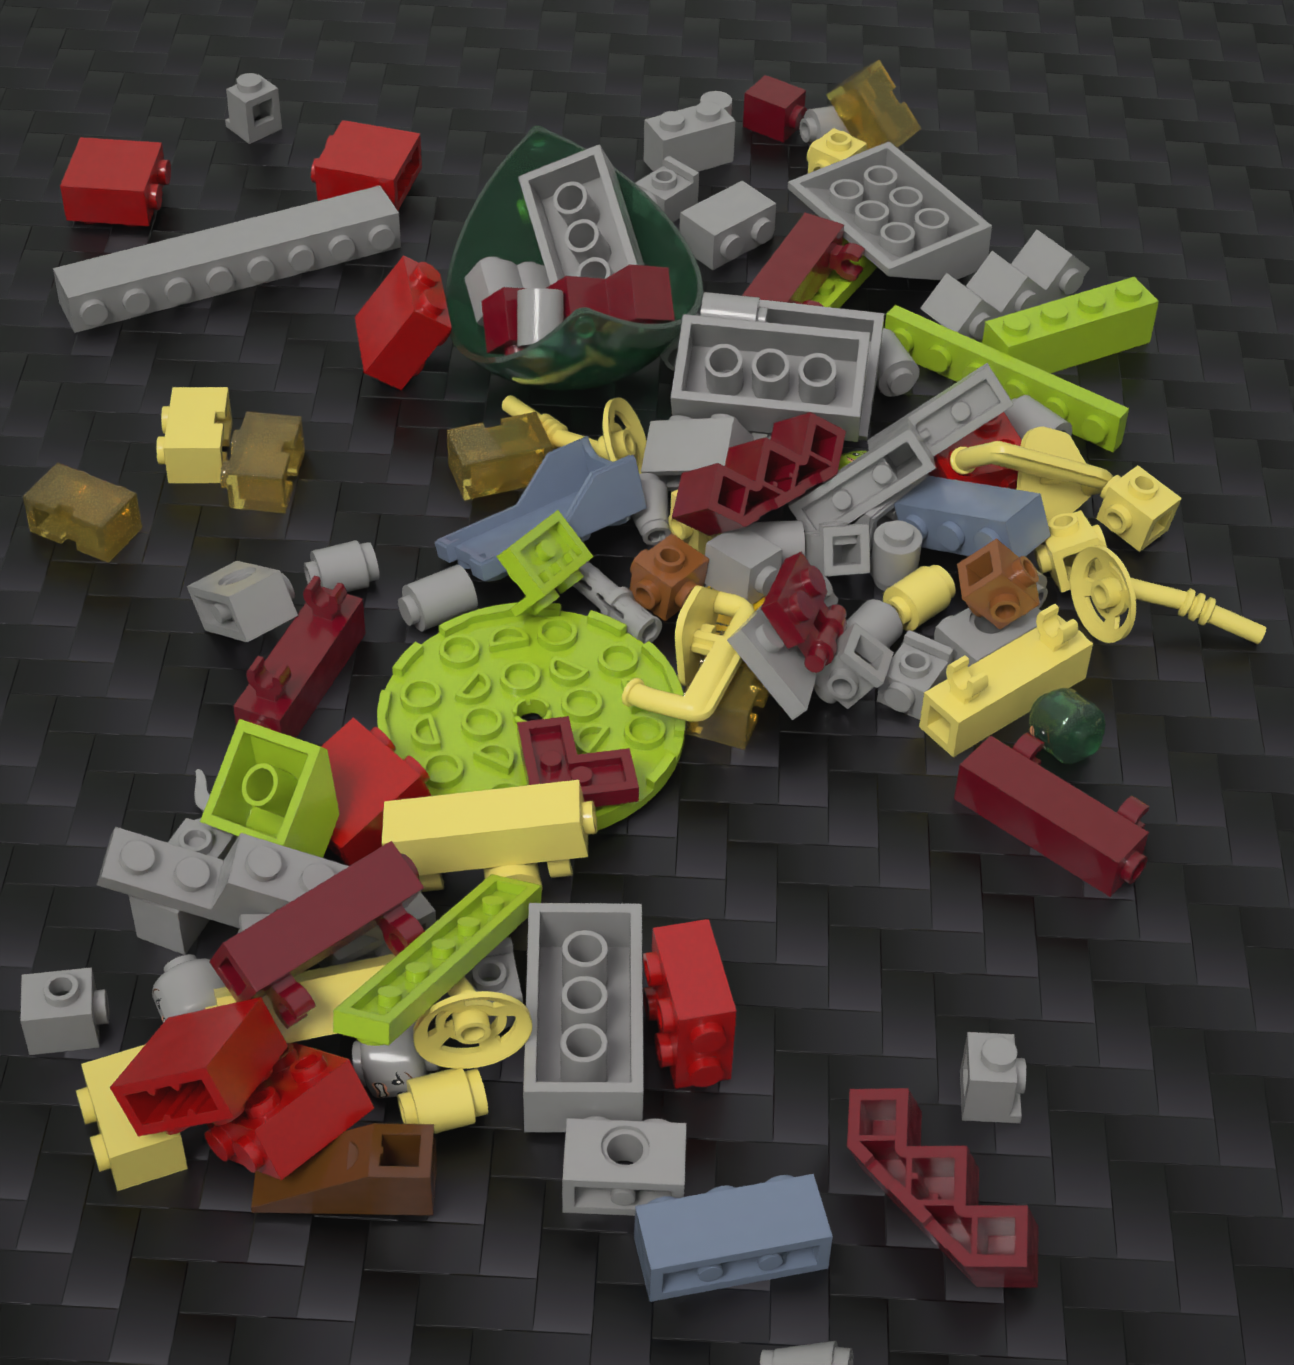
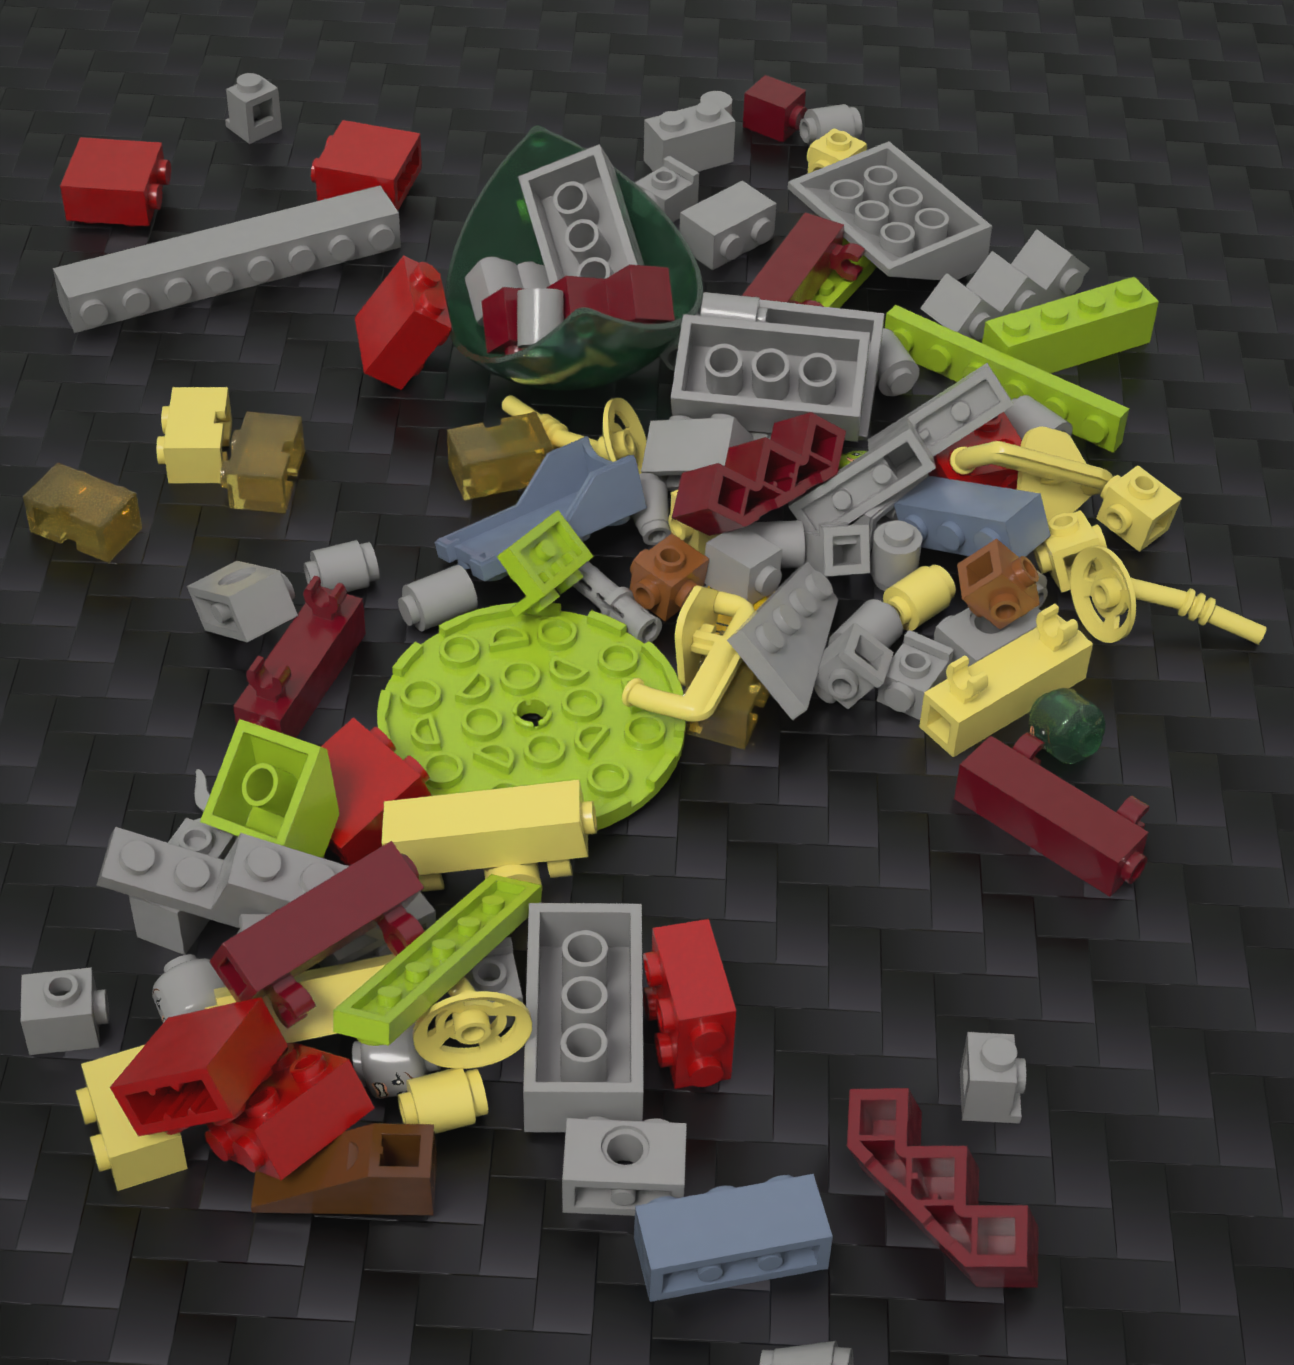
dark red plate [517,716,639,807] -> none
dark red plate [761,551,847,673] -> none
clear yellow brick [826,60,921,150] -> none

